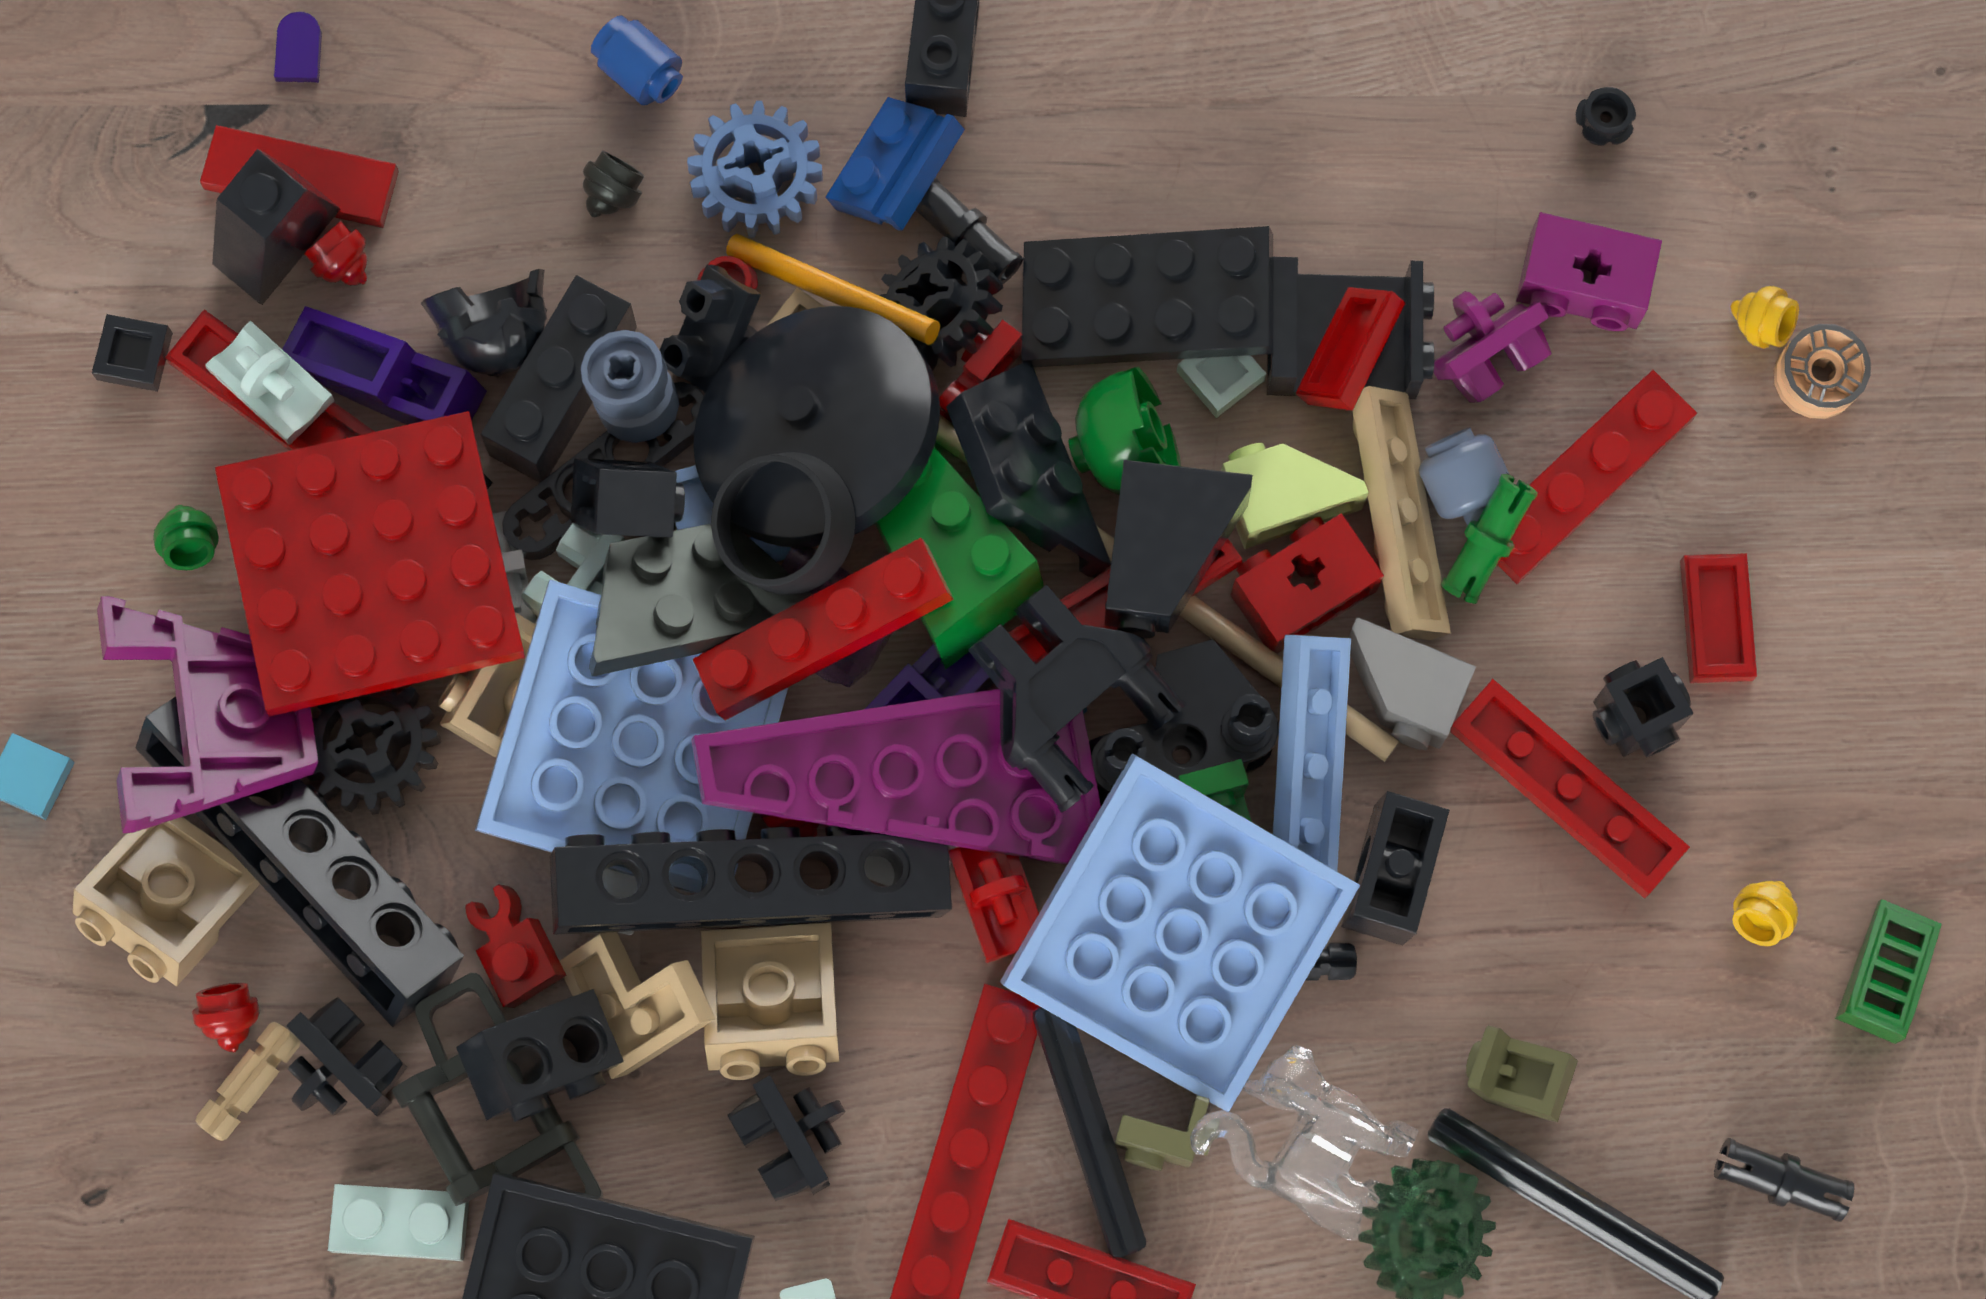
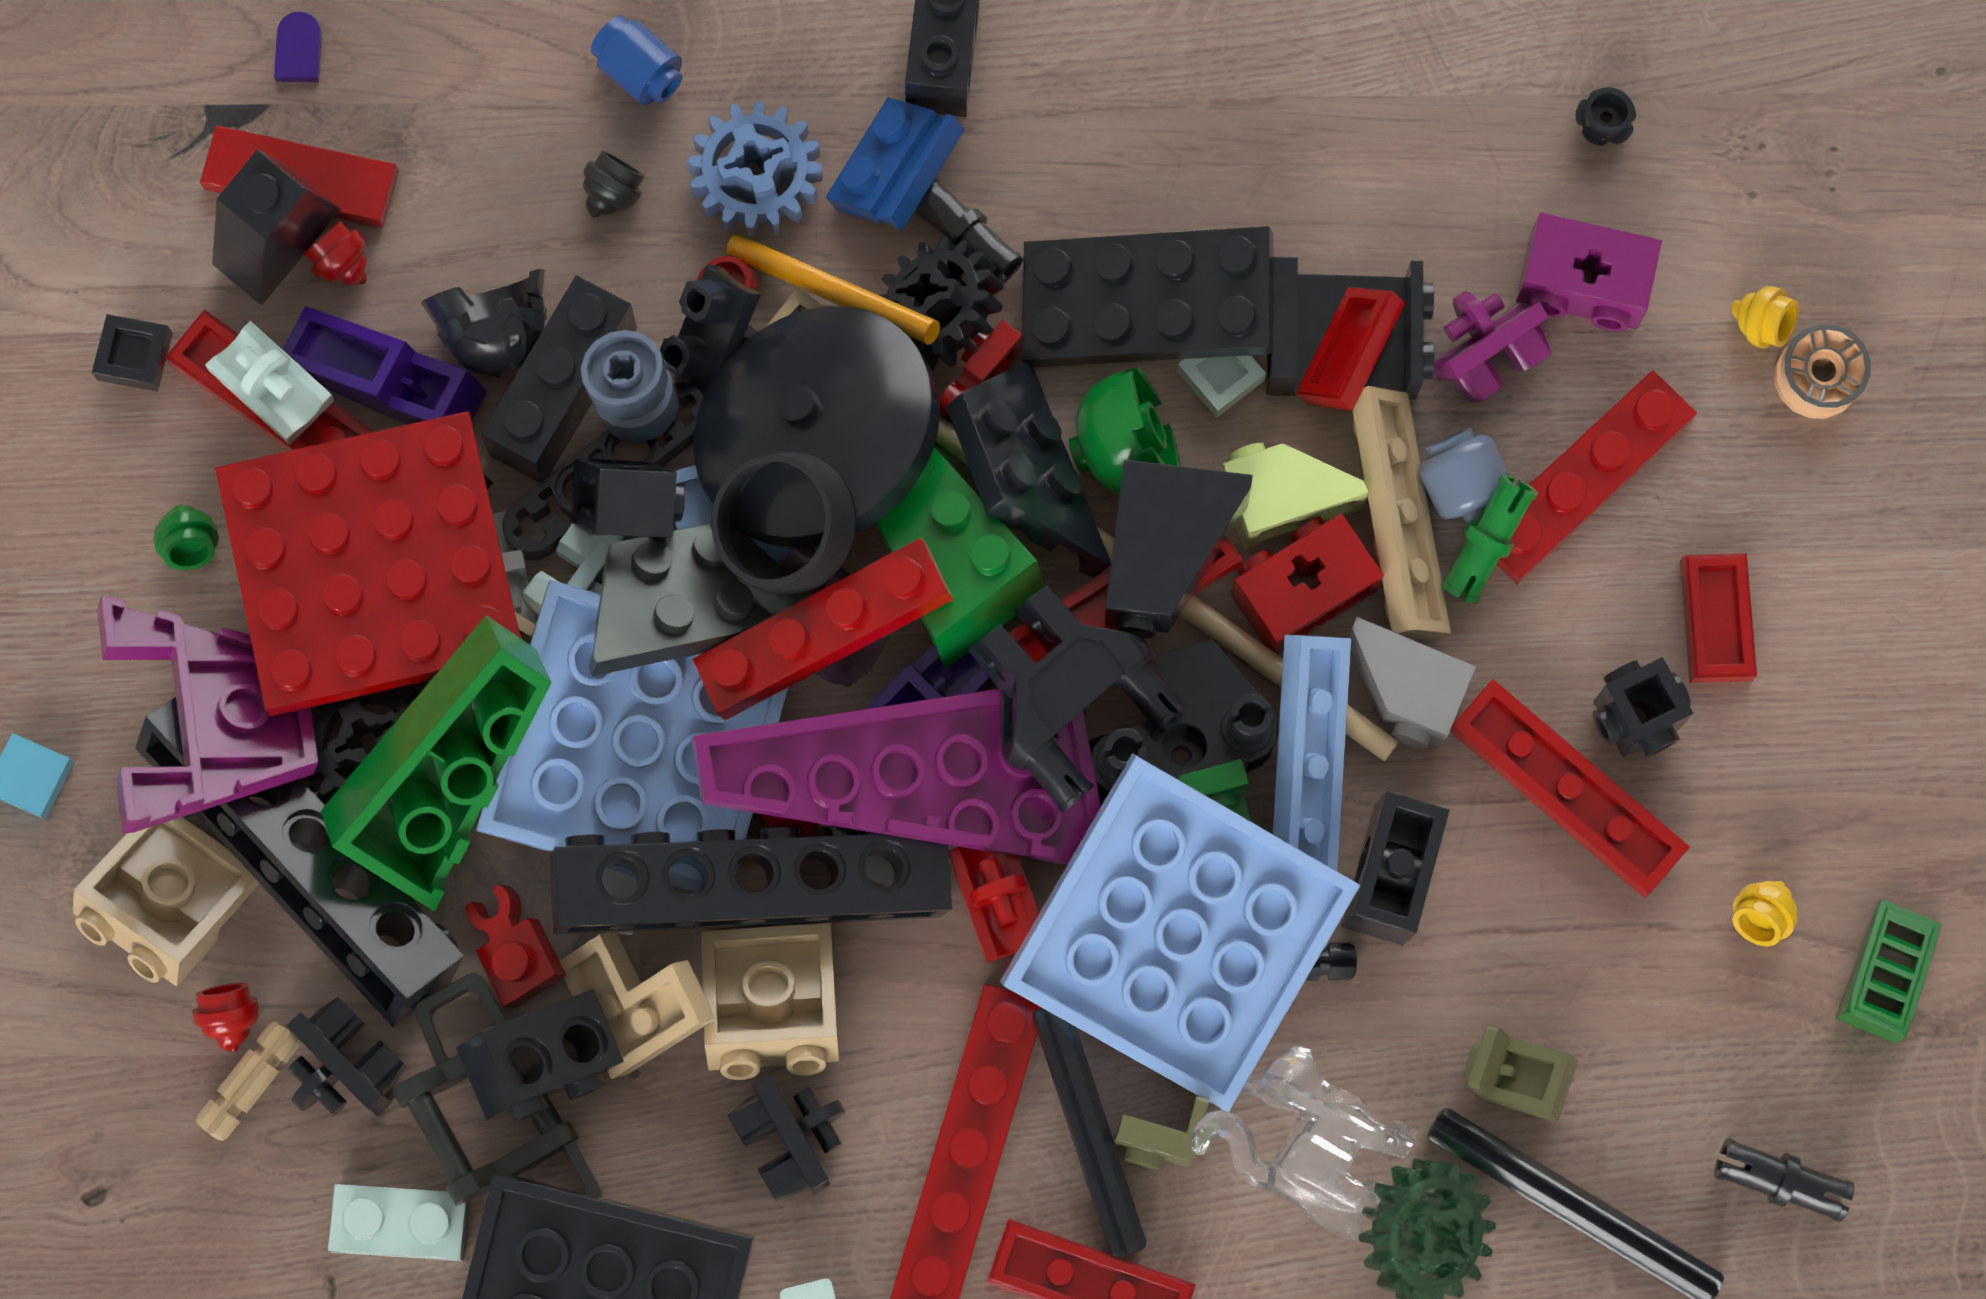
none -> green wedge [321,615,552,912]

